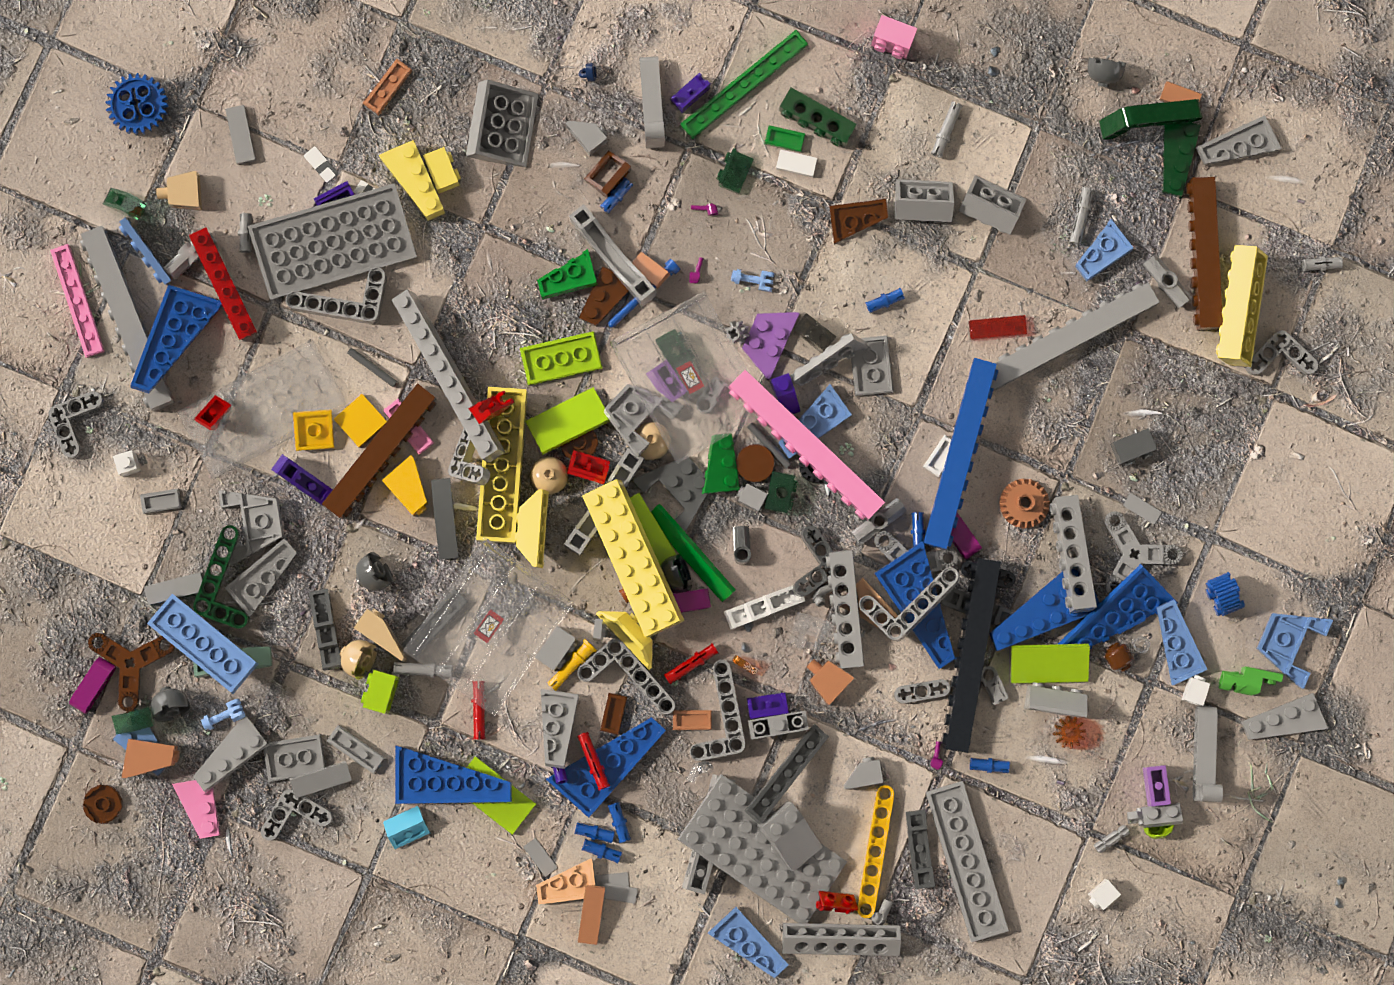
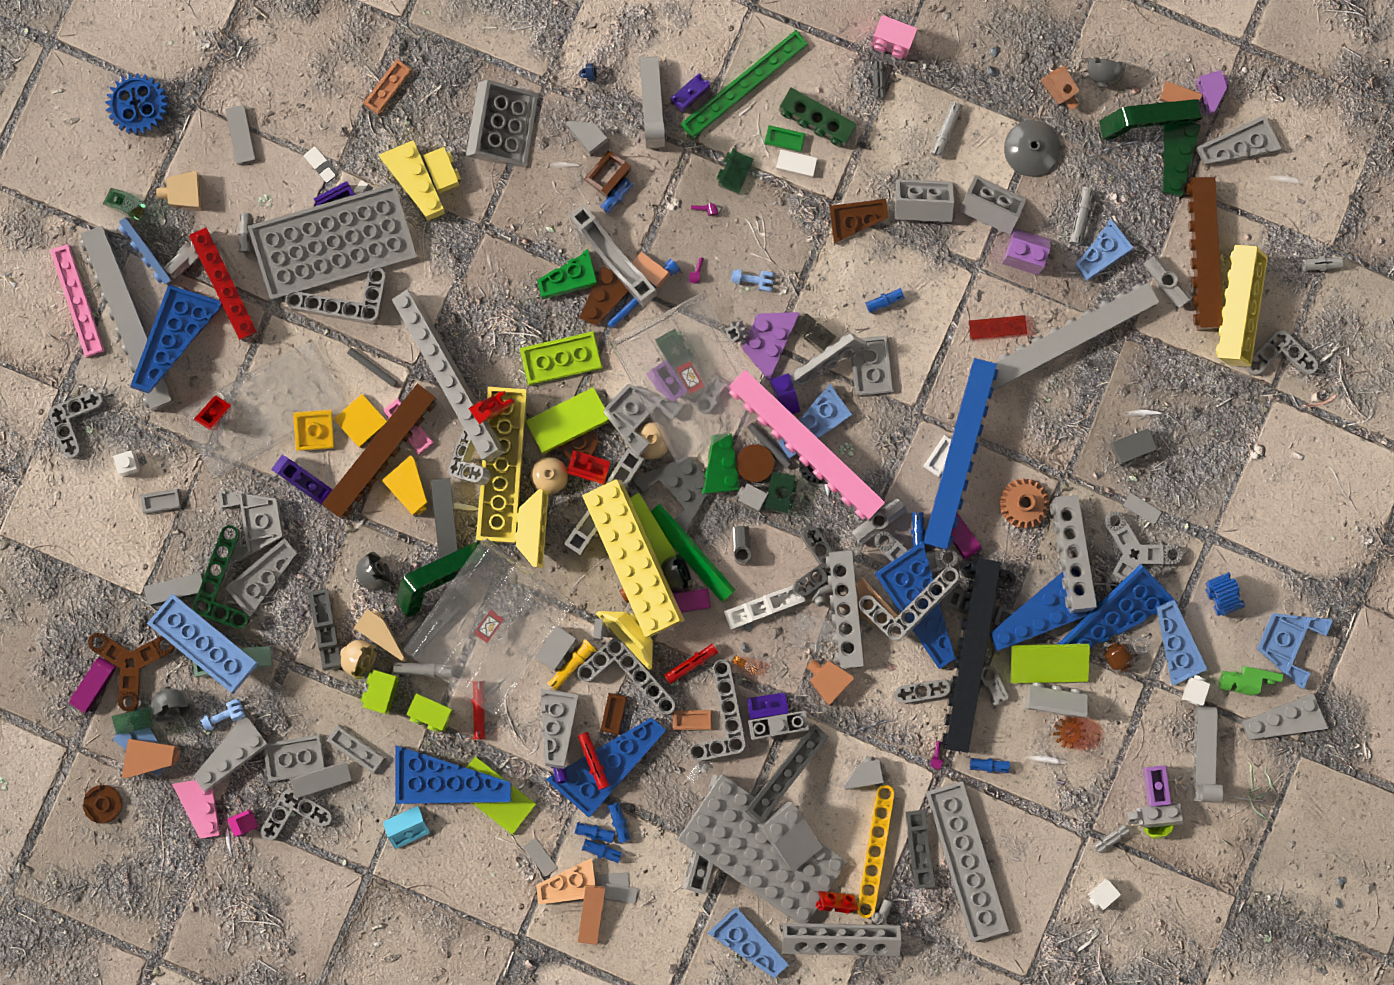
none -> dark pink panel [227,809,258,837]
none -> dark green beam [396,541,491,617]
none -> lime brick [406,693,455,733]
none -> dark grey axle [874,62,885,99]
none -> medium lavender slope [1002,228,1050,275]
none -> dark grey dish [1004,120,1061,177]
none -> nougat torso [1041,65,1080,110]
none -> medium lavender slope [1196,70,1228,116]

